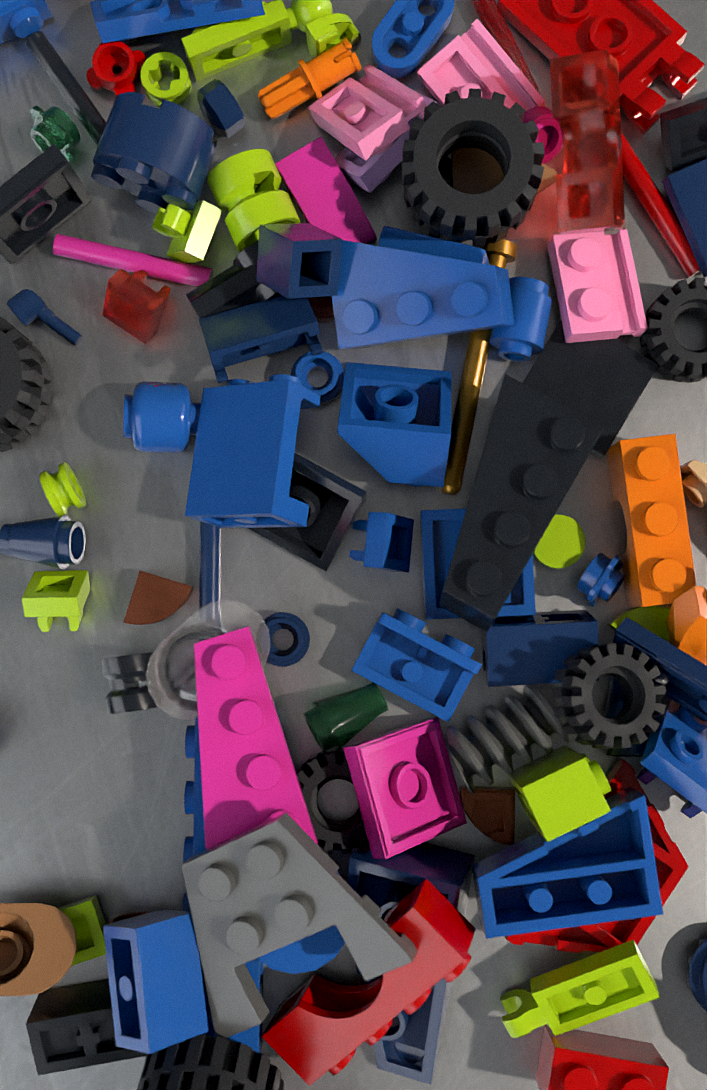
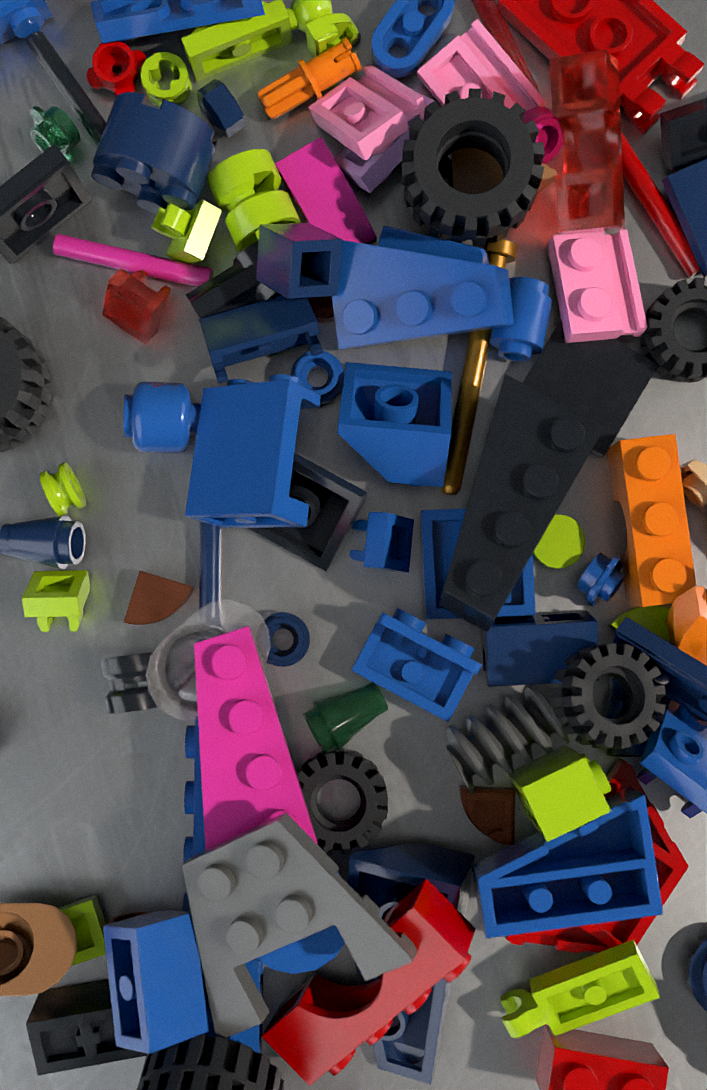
dark blue hand [7,289,82,346] -> none
dark pink tile [344,717,467,859] -> none

